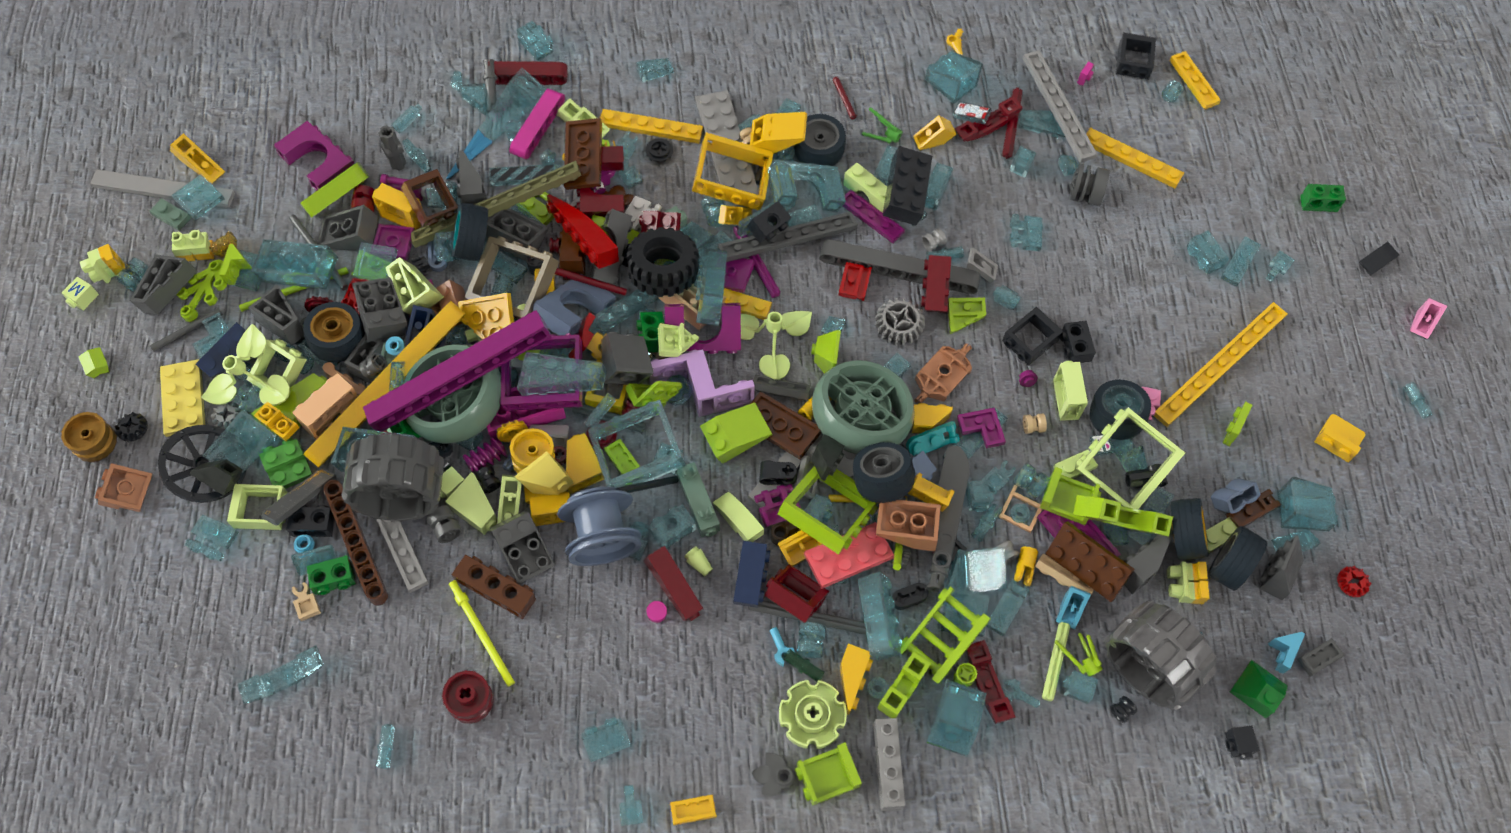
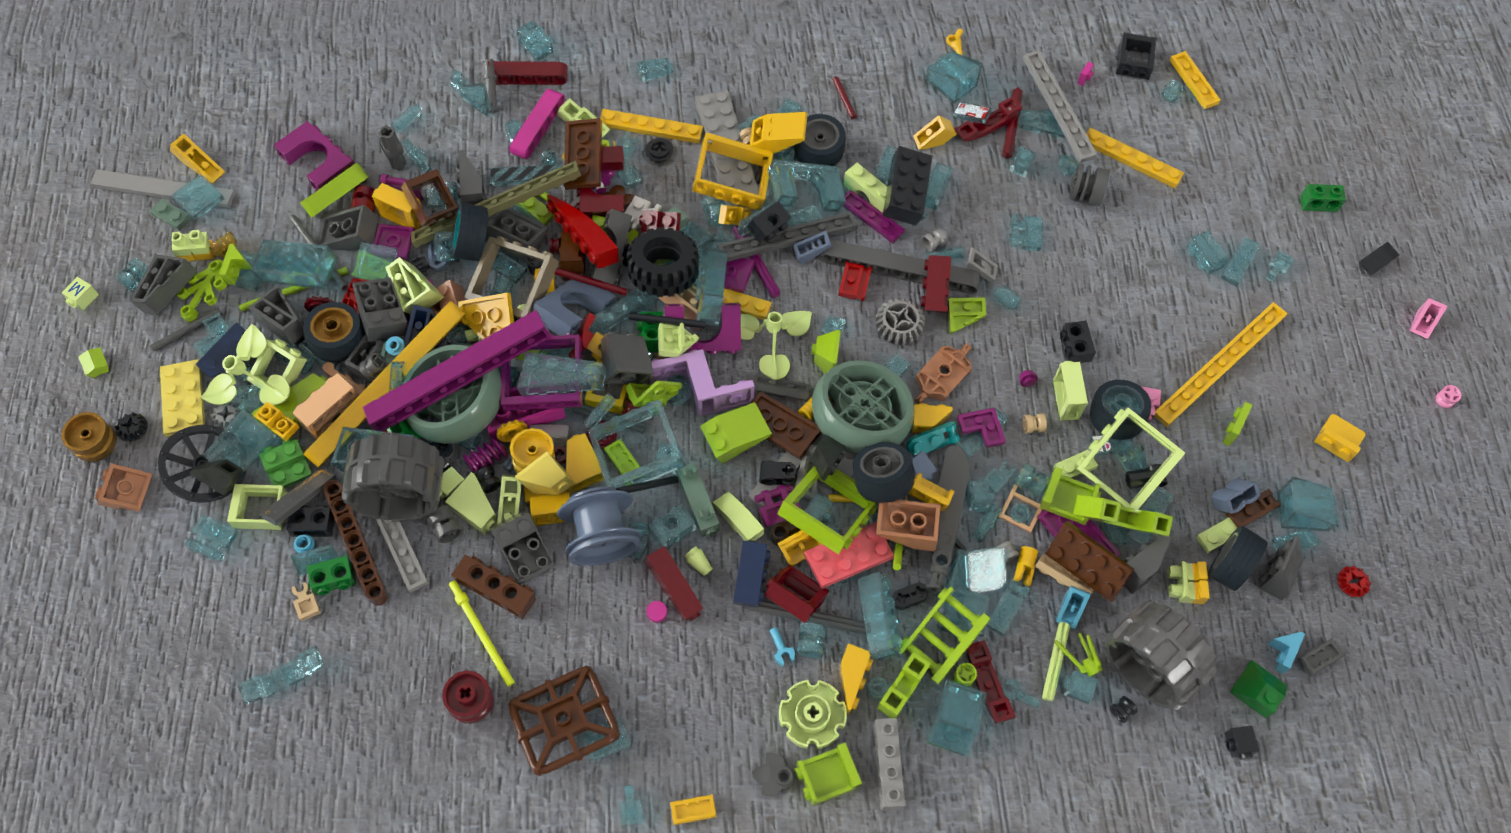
hips [80,244,128,284] -> none
clear light blue axle [375,724,395,769] -> none
clear light blue plate [446,68,546,180] -> none
clear green pin [783,649,825,682] -> none
bright green plant [862,107,903,144] -> none
black window [1002,307,1063,366] -> none
black wheel [1171,498,1209,560] -> none
clear light blue axle [1403,382,1432,419] -> none
none -> reddish brown plate [508,666,620,776]
none -> black bar [629,313,705,329]
none -> sand blue slope [793,231,832,264]
none -> bright pink wheel [1435,385,1462,408]

